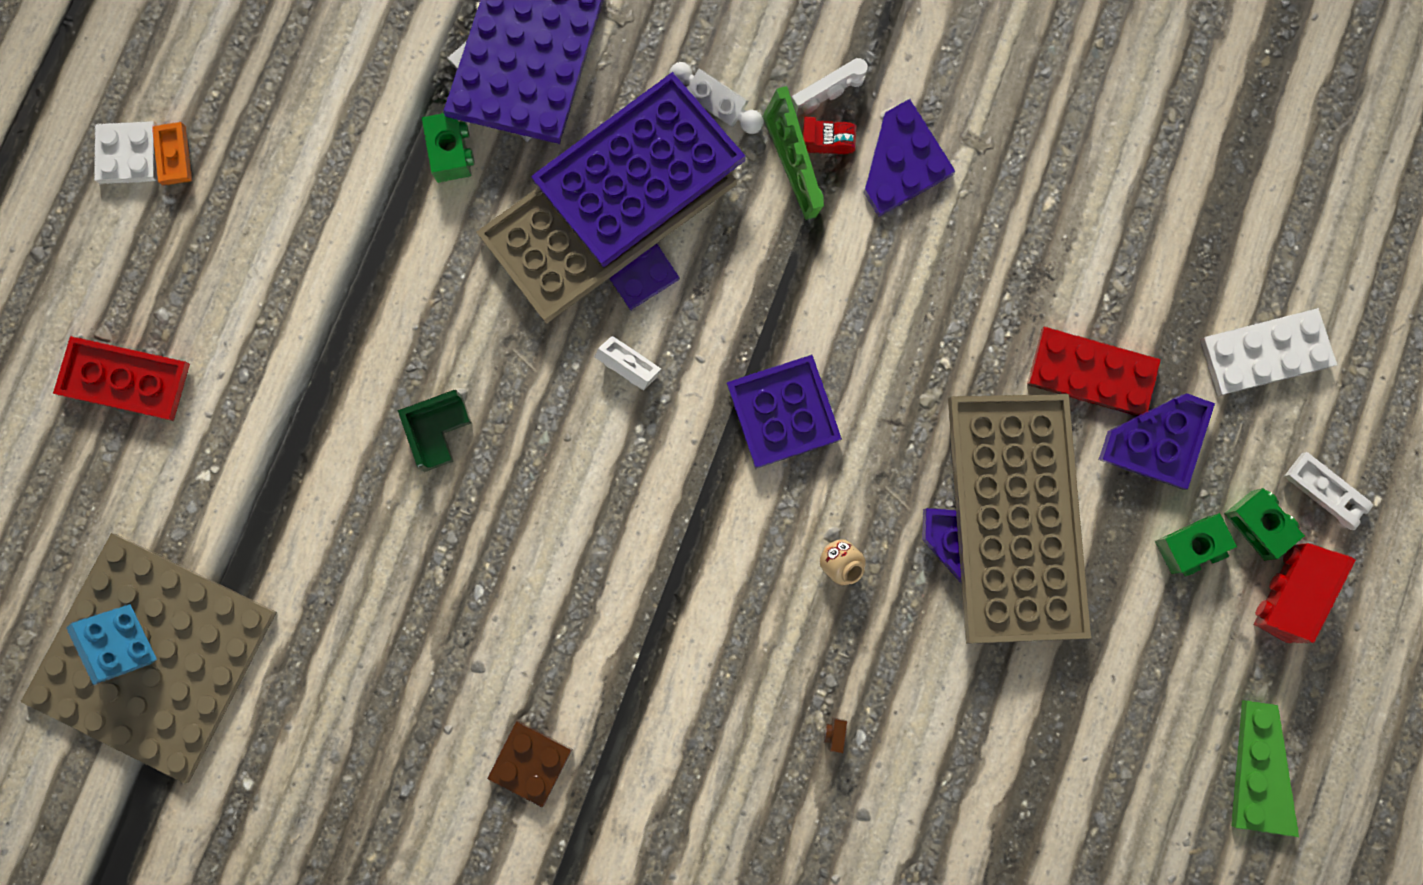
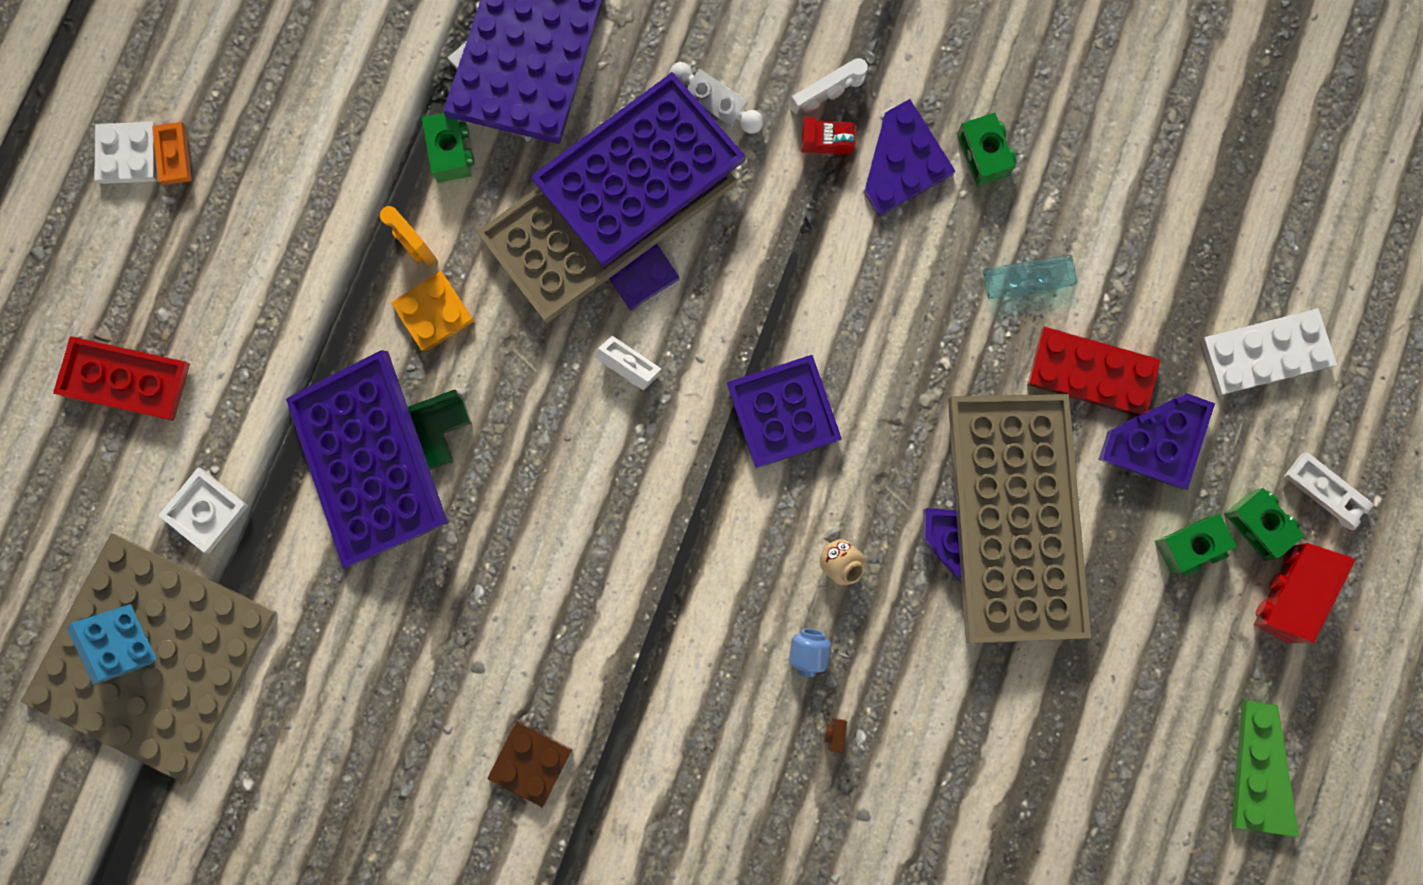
bright green wing [763,86,824,220] -> none
none -> white plate [158,468,248,554]
none -> dark purple plate [286,350,448,568]
none -> light orange plate [380,206,437,267]
none -> light orange plate [391,271,475,353]
none -> medium blue head [789,629,832,677]
none -> green brick [957,113,1017,187]
none -> clear light blue tile [983,254,1078,300]

